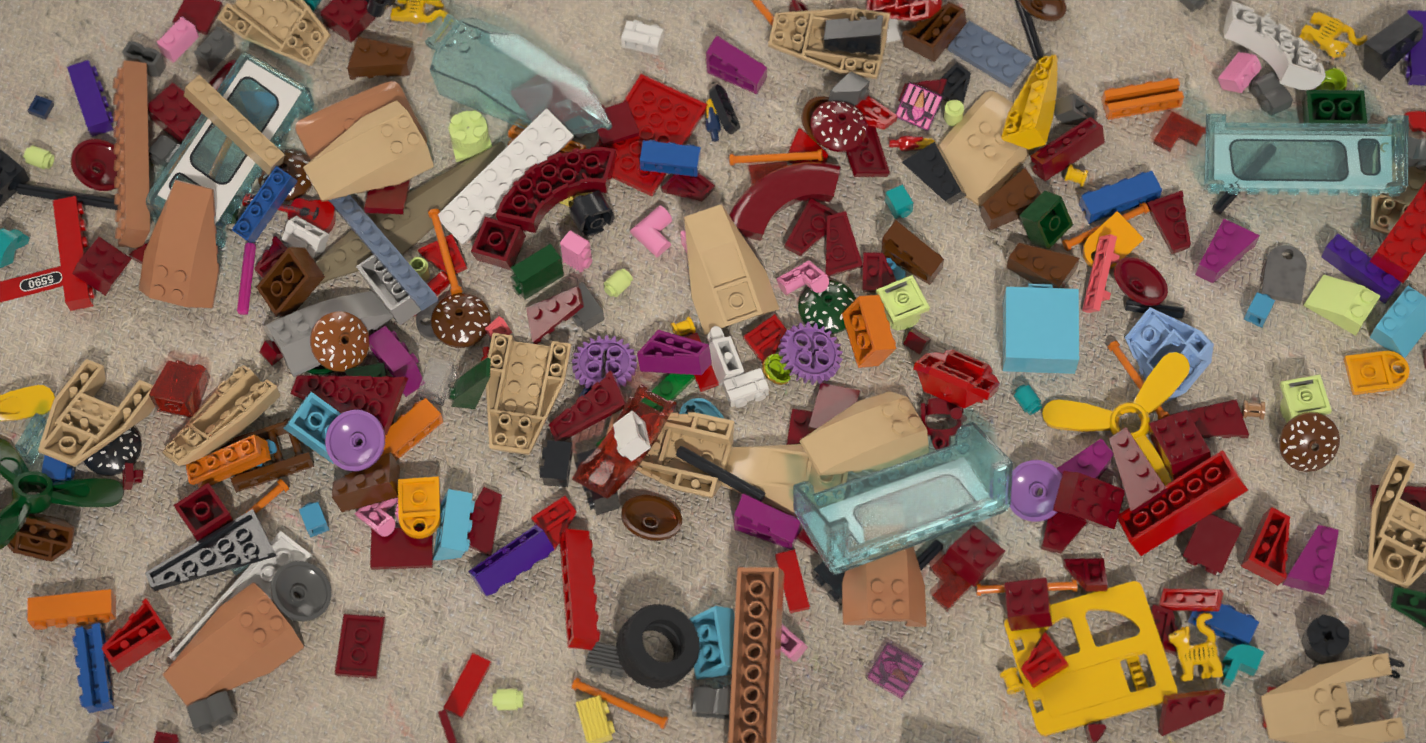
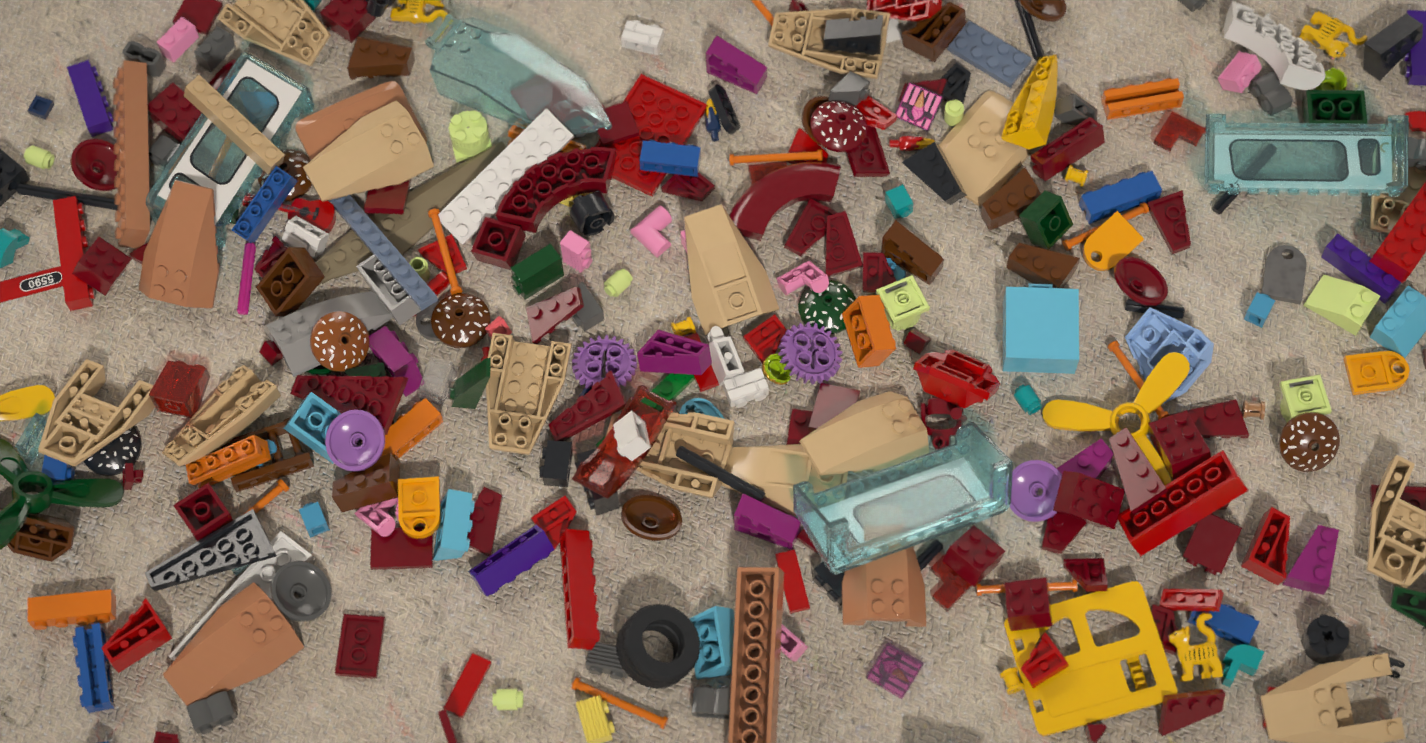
coral hinge [1082,234,1120,313] -> none
magenta wedge [1195,219,1260,283] -> none

